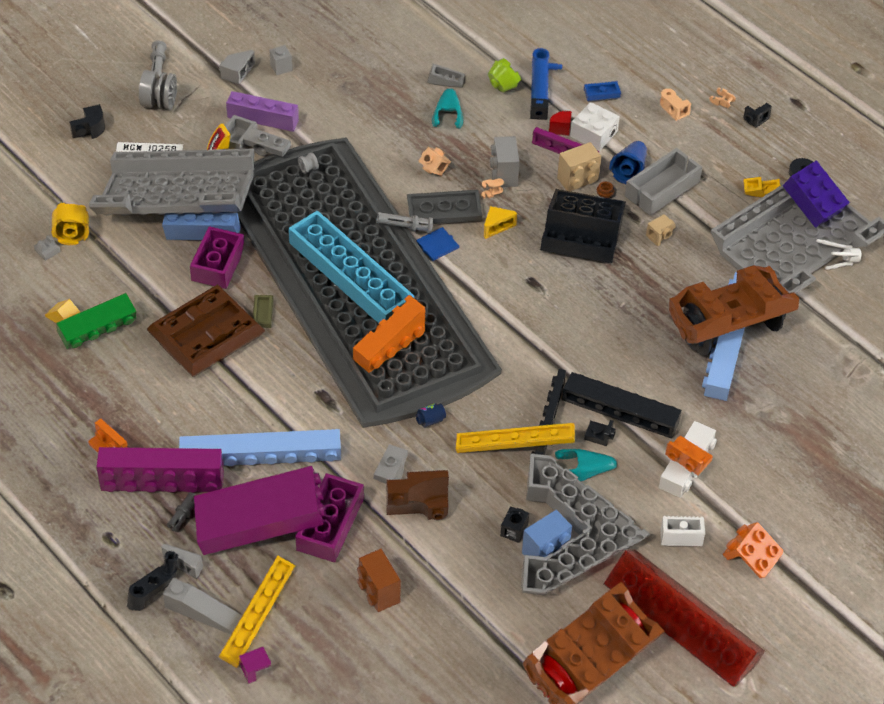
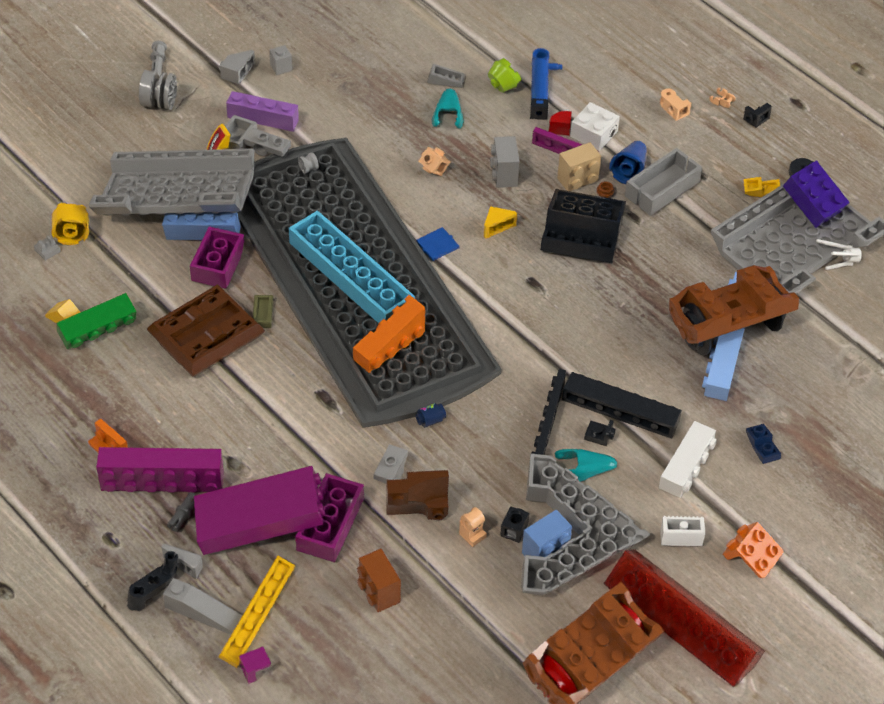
black brick [69,104,105,139] -> none
white sticker [116,142,183,152] -> none
light blue brick [179,429,341,466] -> none
light grey pin [376,212,433,234] -> none
dark grey plate [407,190,483,225] -> none
yellow tile [456,423,575,453] -> none
light nougat piece [481,178,504,198] -> none
blue plate [584,81,621,101] -> none
tan brick [646,214,676,247] -> none
orange bracket [665,435,713,475] -> none
none -> light nougat leg [459,507,487,547]
none -> dark blue slope [746,424,781,464]

